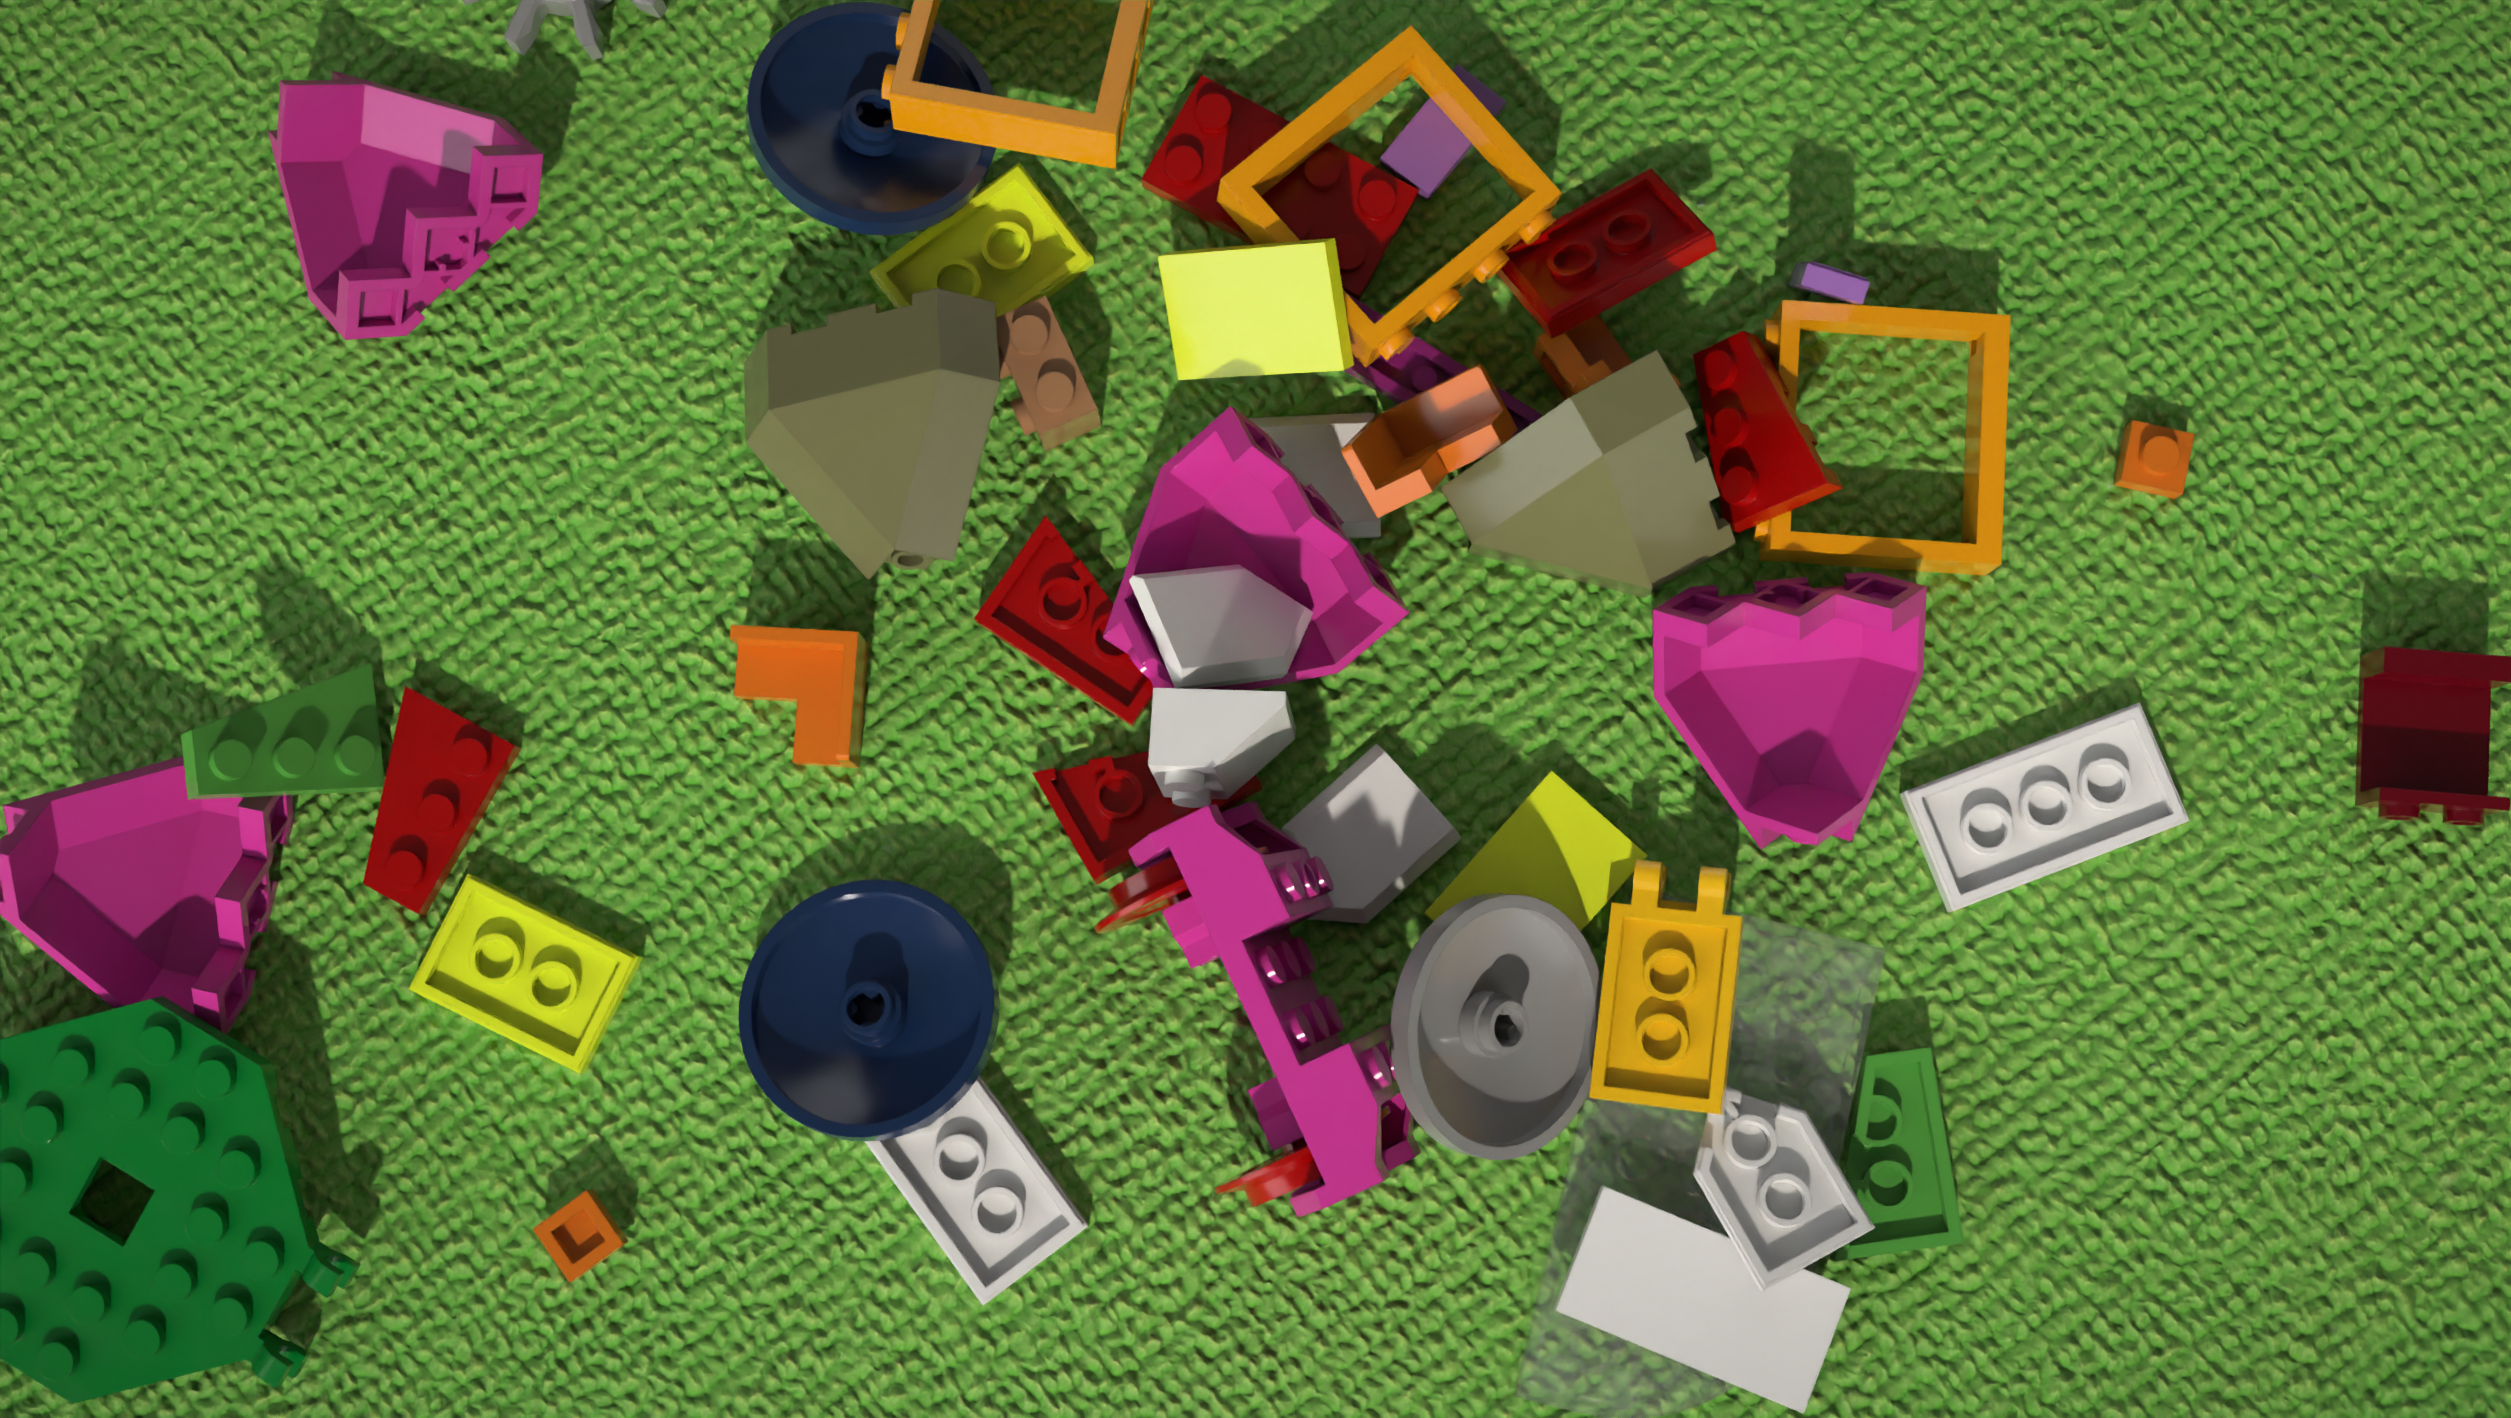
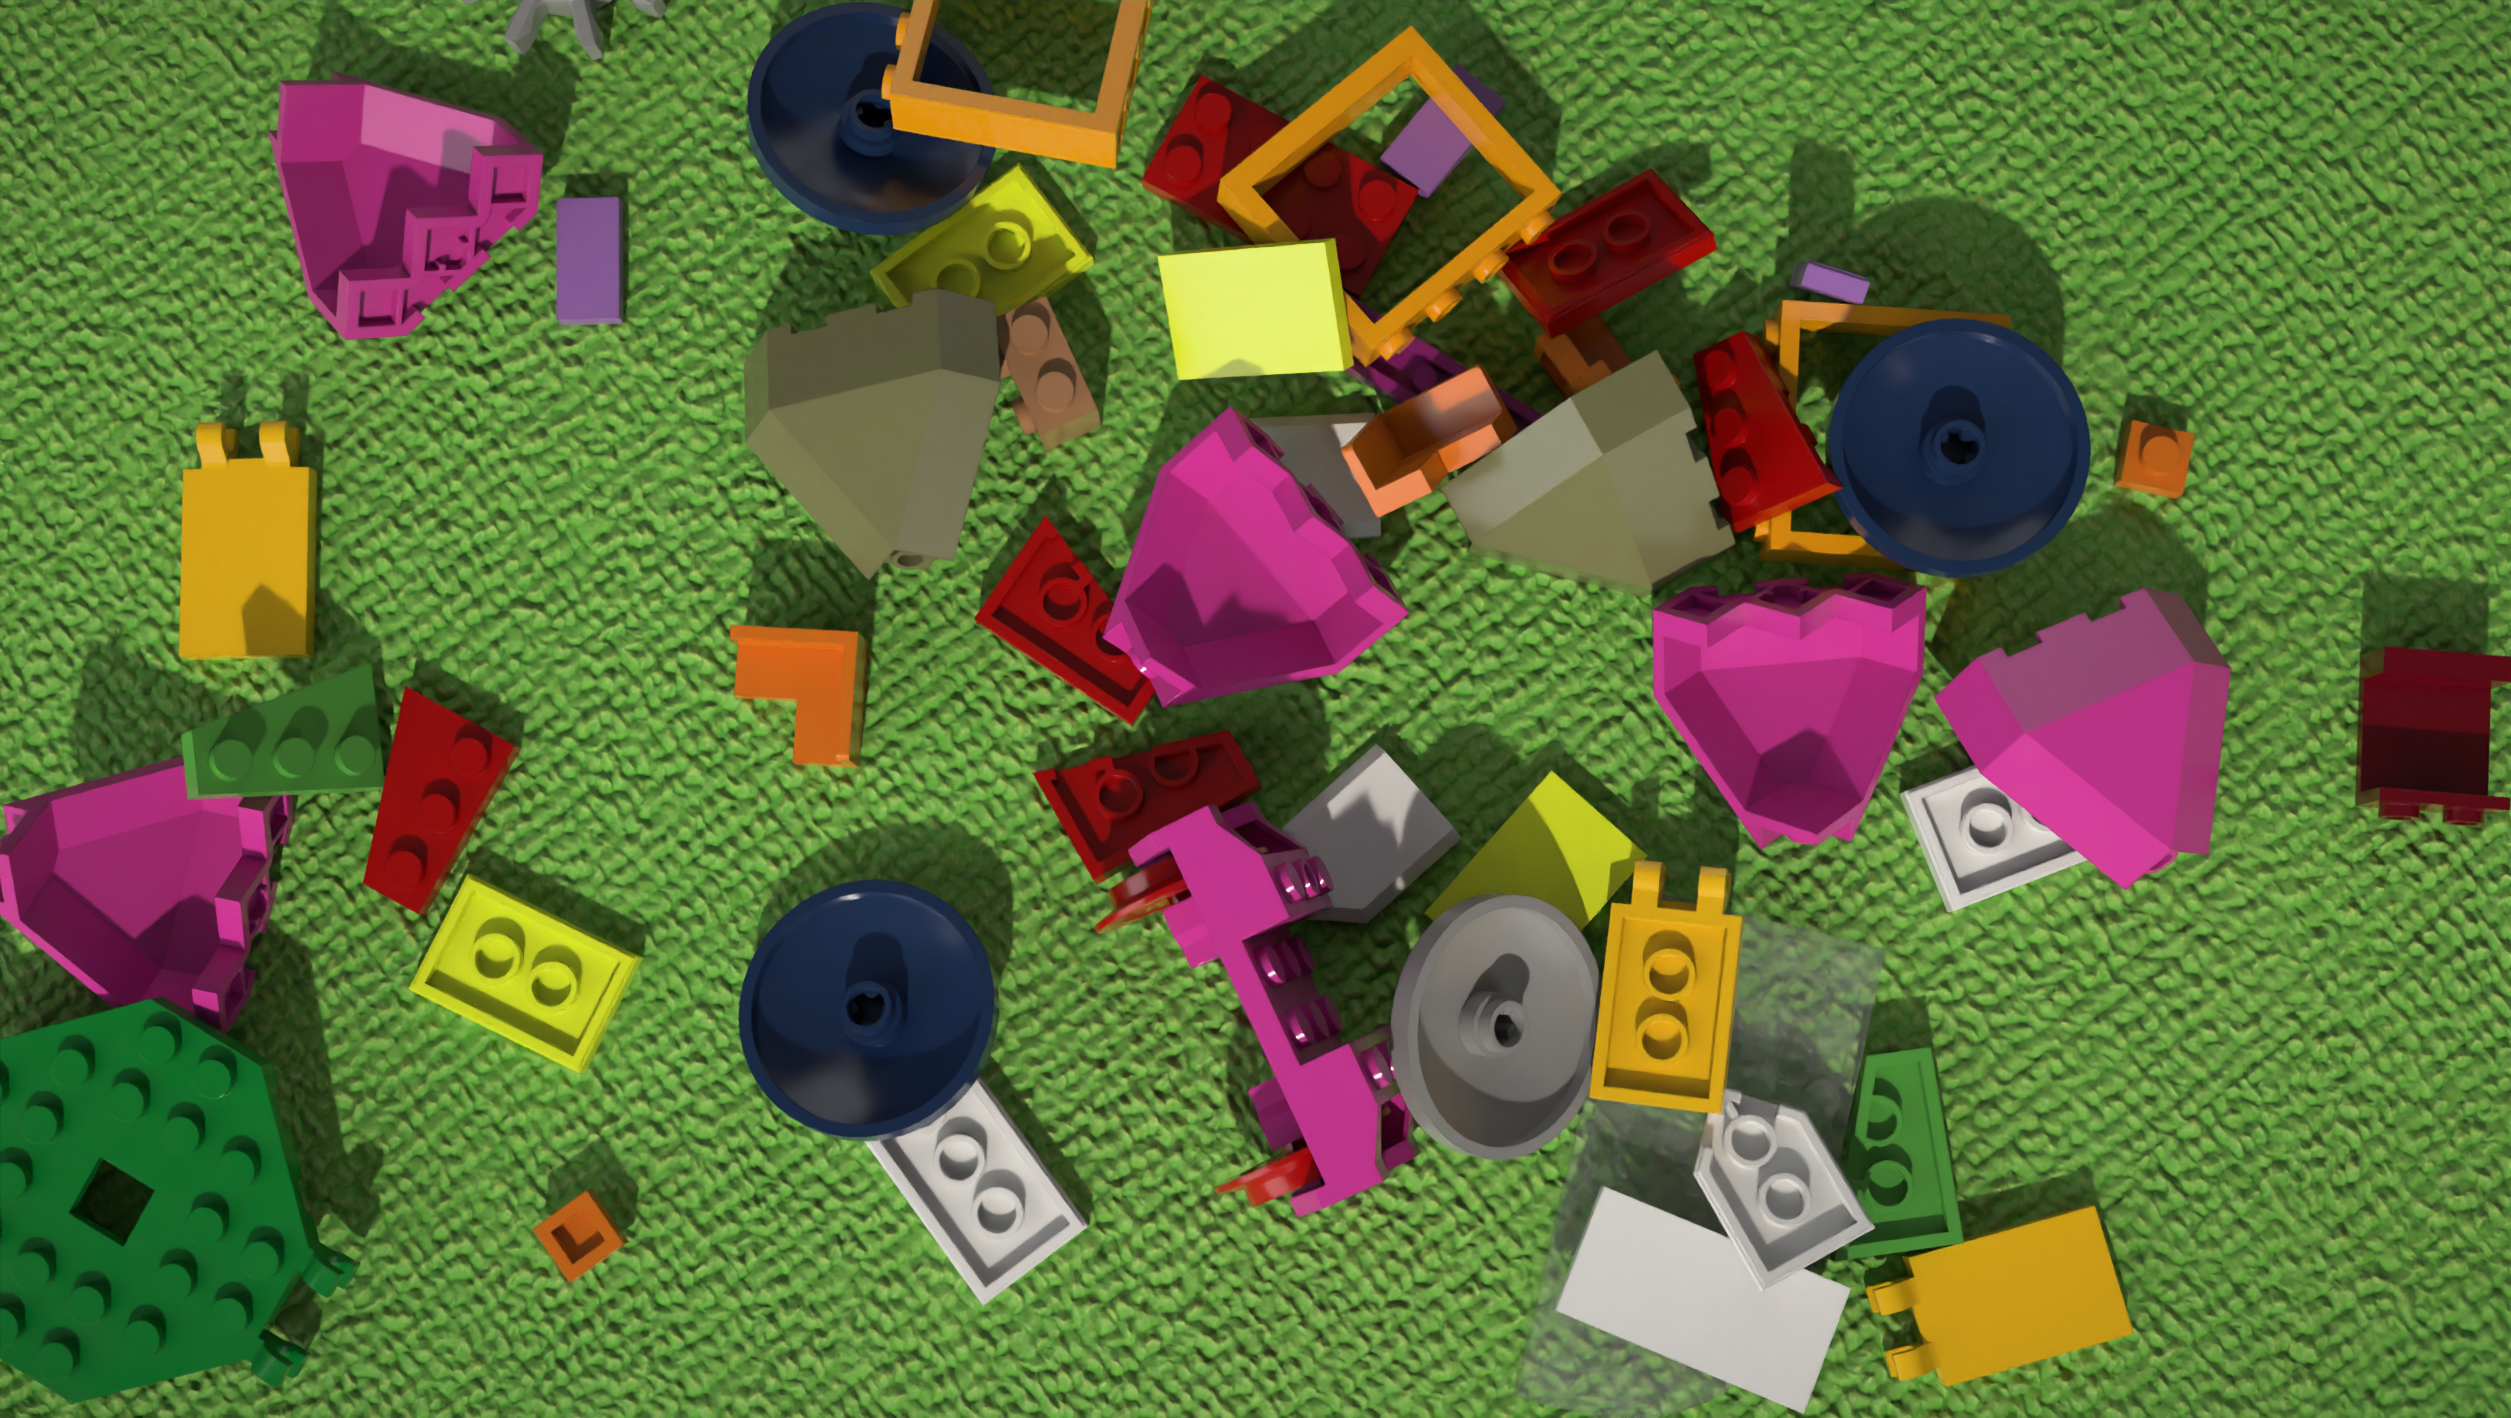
white tile [1129,564,1314,689] -> none
white slope [1148,688,1296,808] -> none
none -> yellow tile [179,421,317,660]
none -> medium lavender tile [556,197,624,325]
none -> dark blue dish [1825,318,2091,578]
none -> yellow tile [1864,1205,2134,1387]
none -> dark pink panel [1934,588,2231,890]

